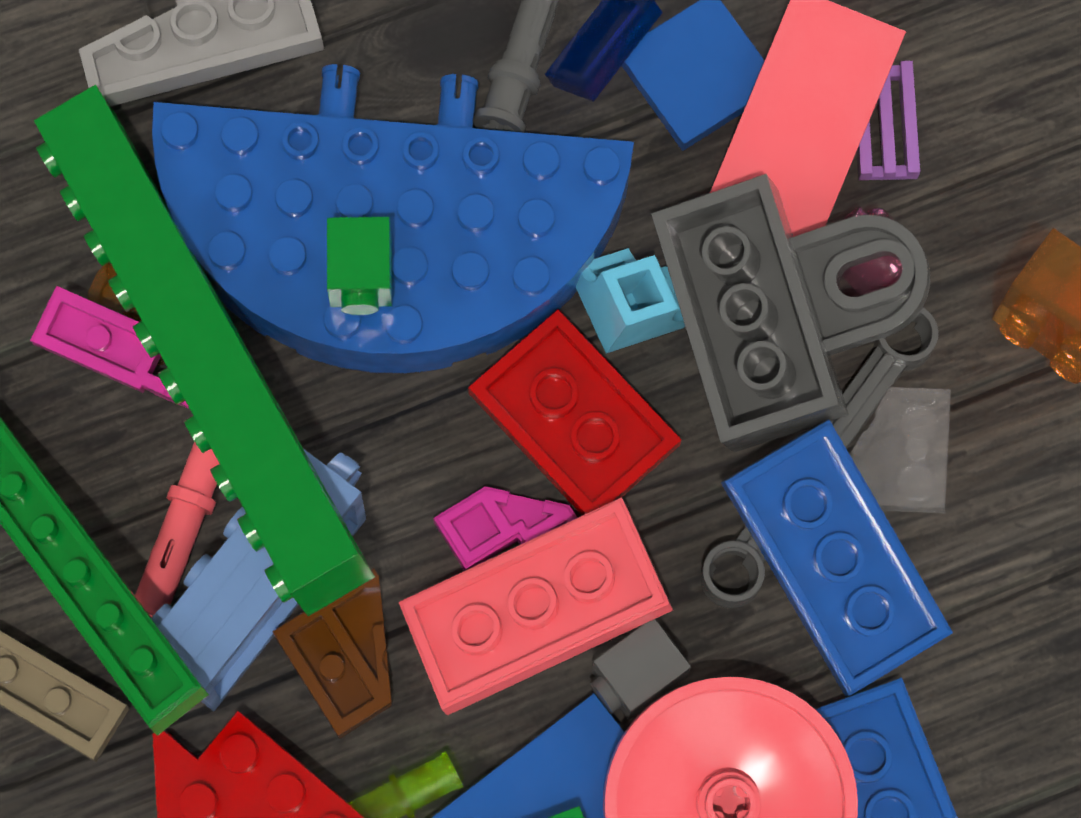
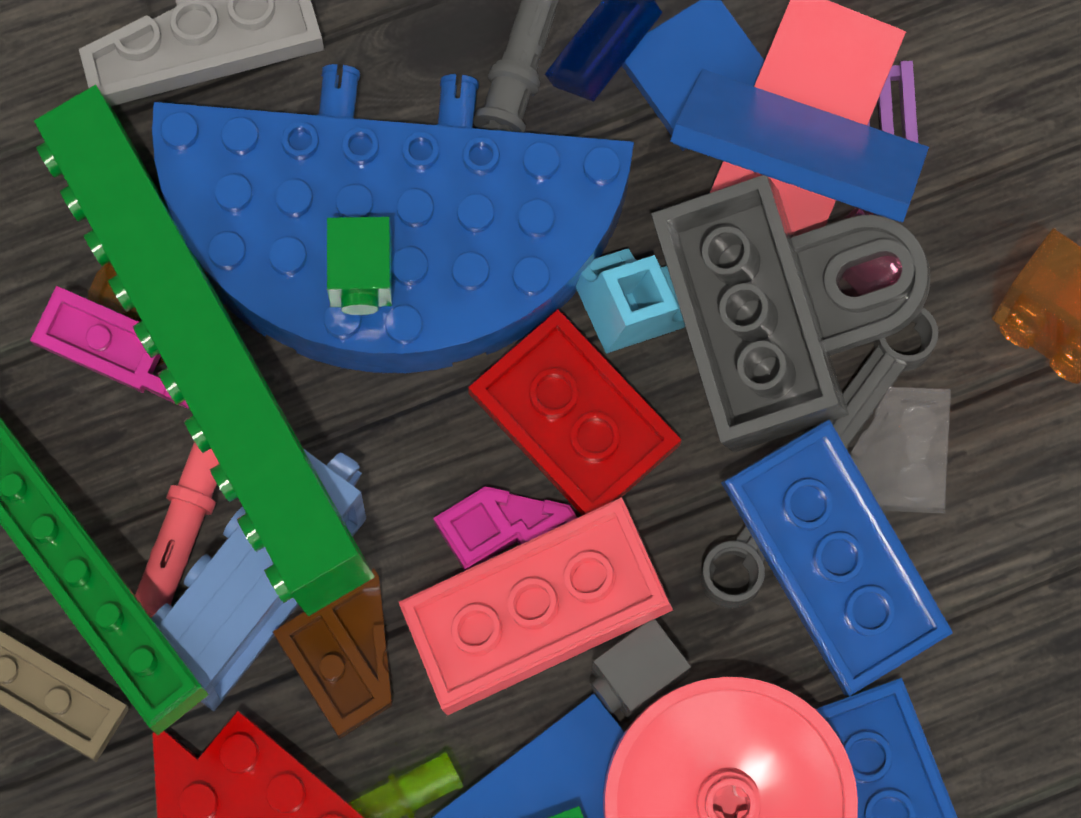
none -> blue tile [670,69,929,222]

